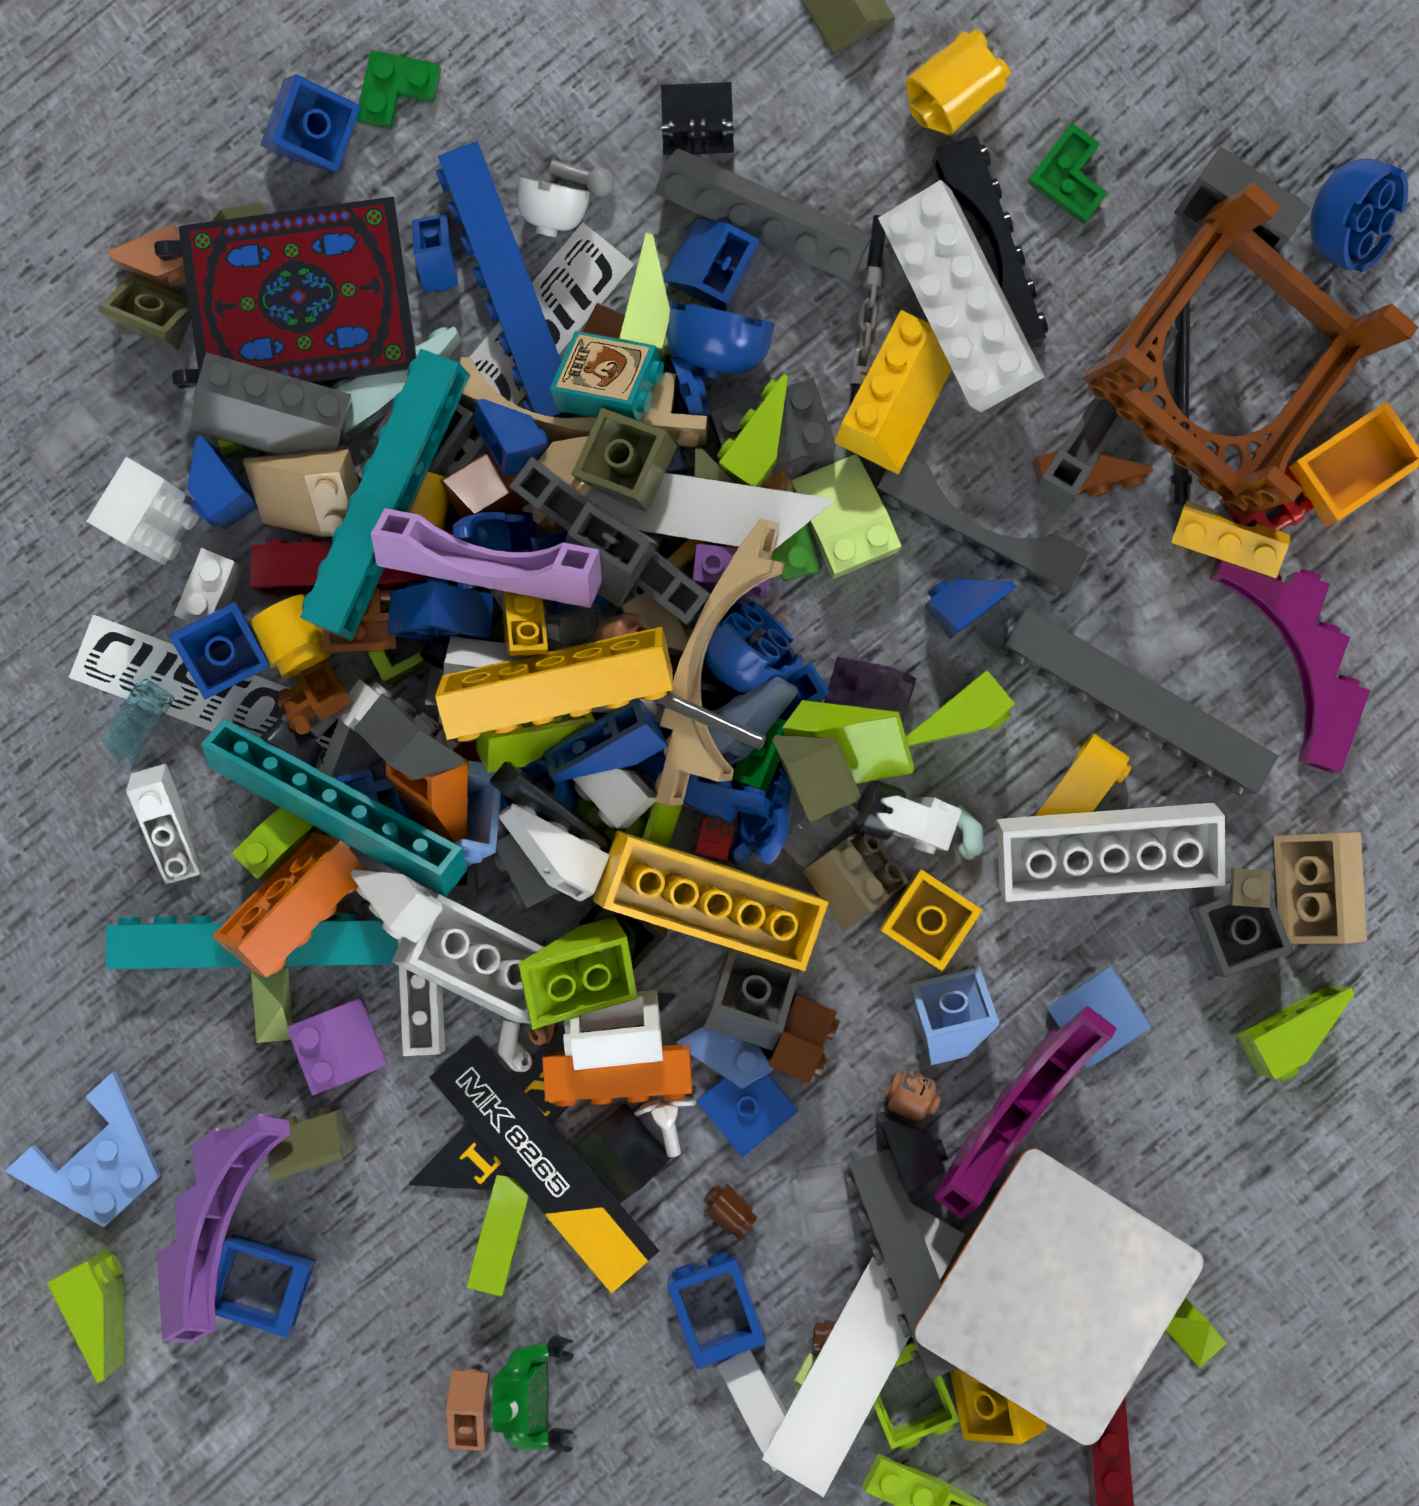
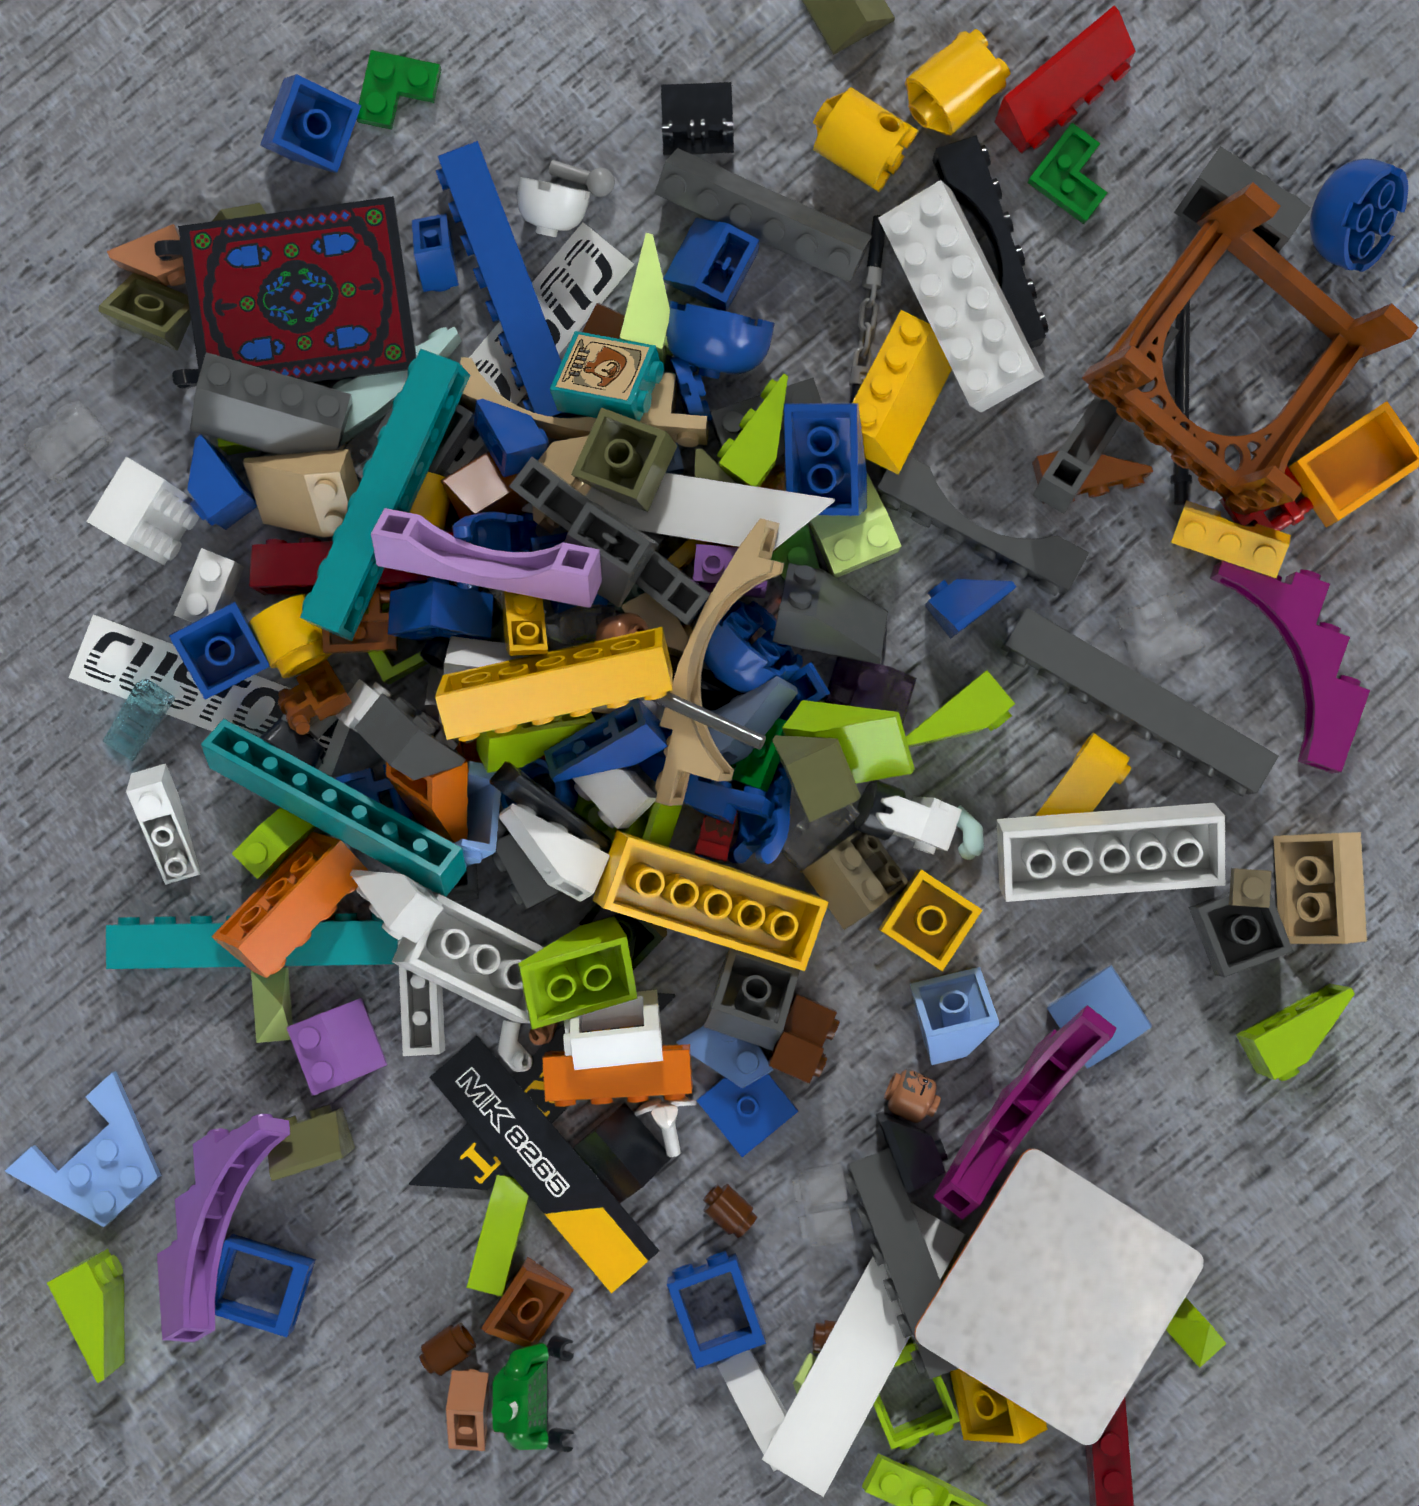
none -> reddish brown brick [419,1323,476,1376]
none -> dark orange slope [481,1257,574,1347]
none -> dark grey slope [772,563,888,664]
none -> blue slope [784,403,867,516]
none -> yellow cylinder [813,87,919,192]
none -> red slope [994,5,1136,154]

